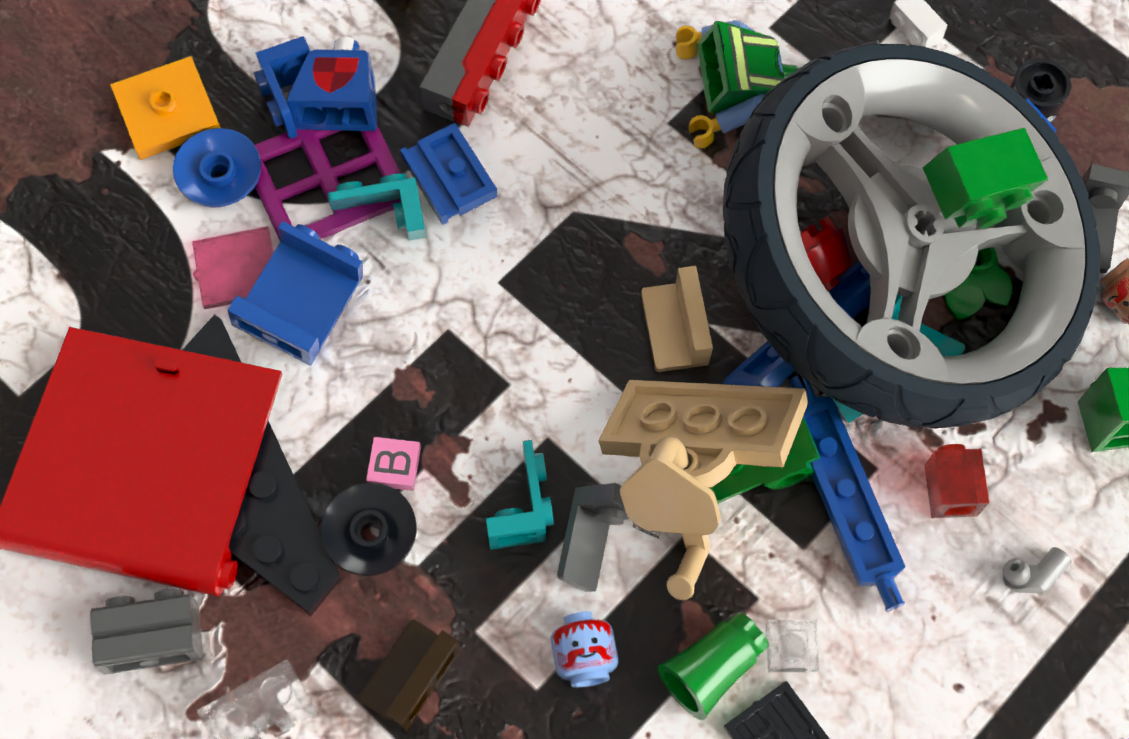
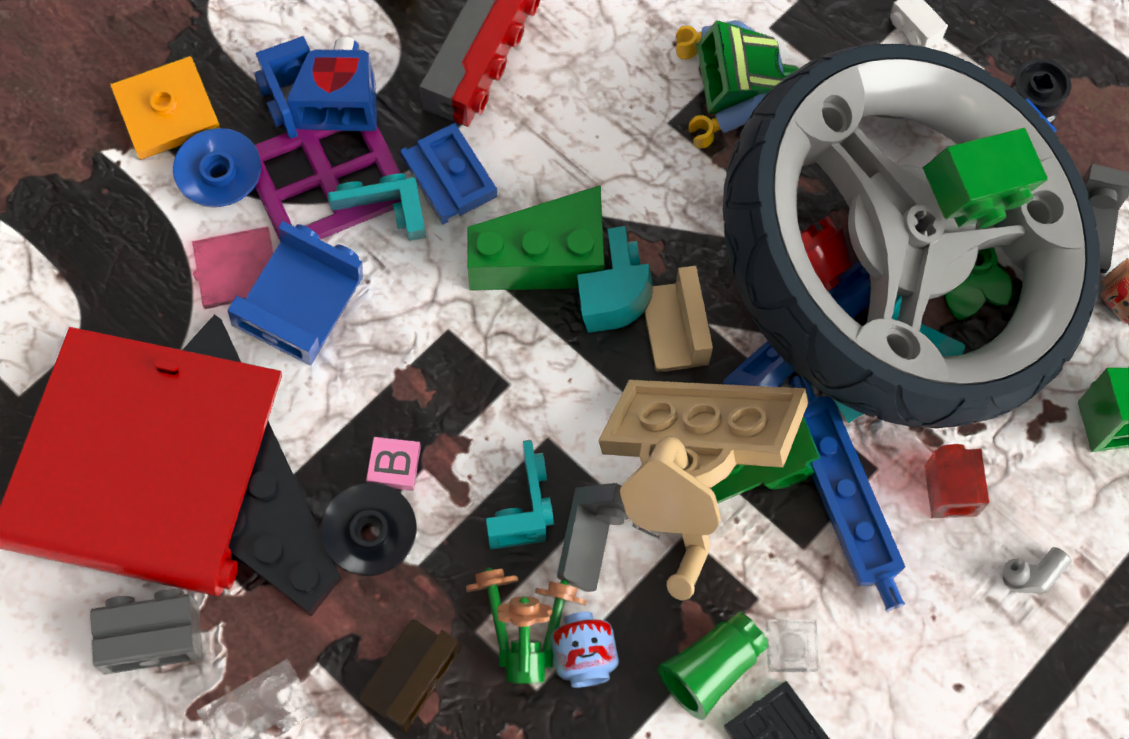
none -> plant [466,567,587,683]
none -> green wedge [467,185,604,291]
none -> teal brick [577,226,653,333]

